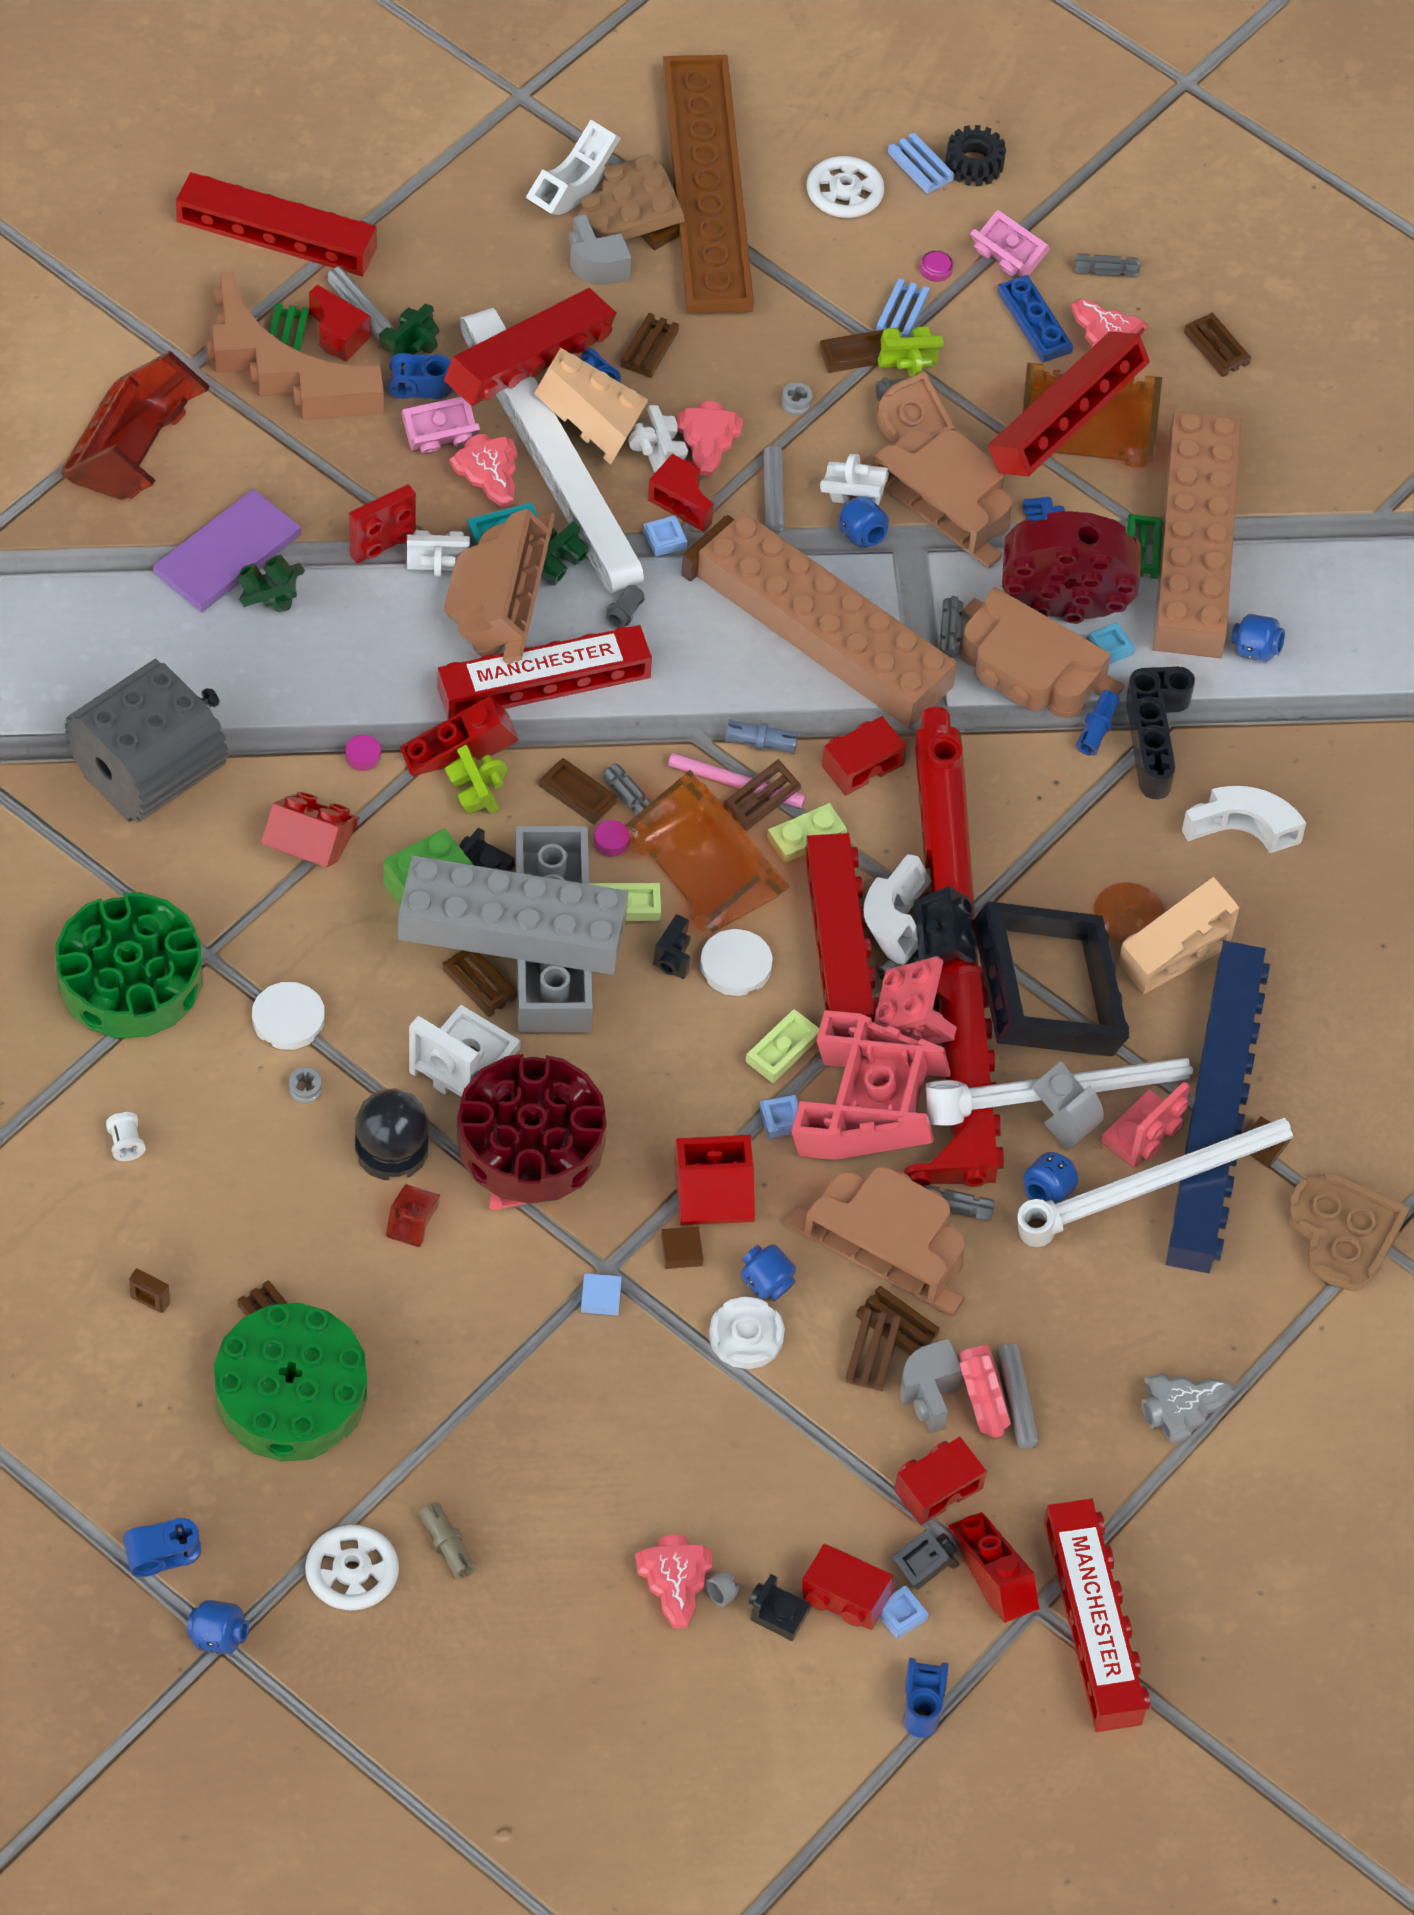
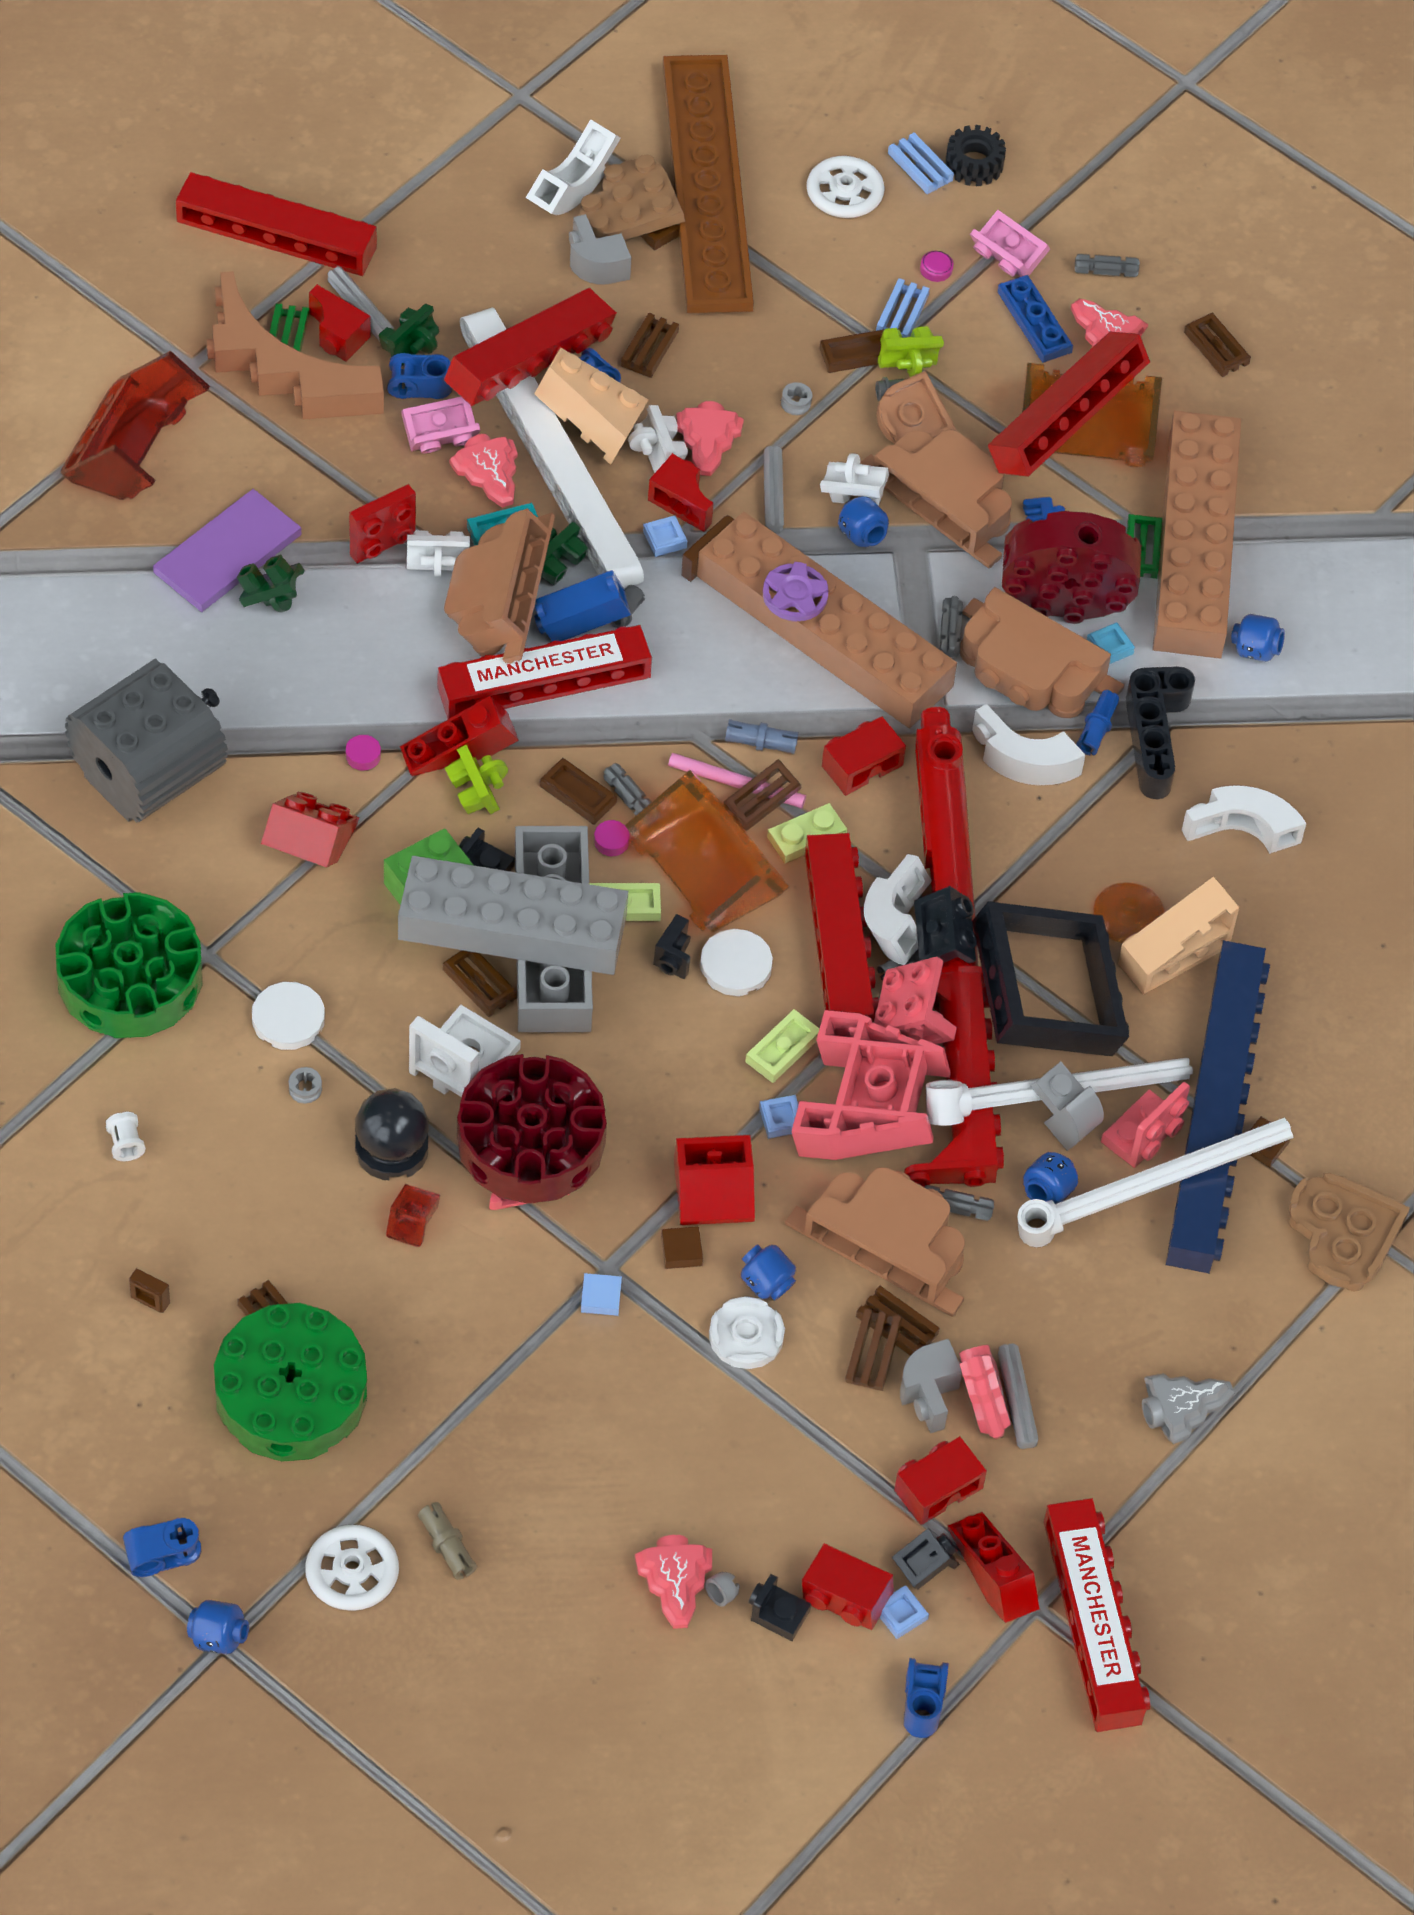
none -> blue brick [534,570,631,641]
none -> medium lavender wheel [763,562,829,621]
none -> white arch [972,704,1085,785]

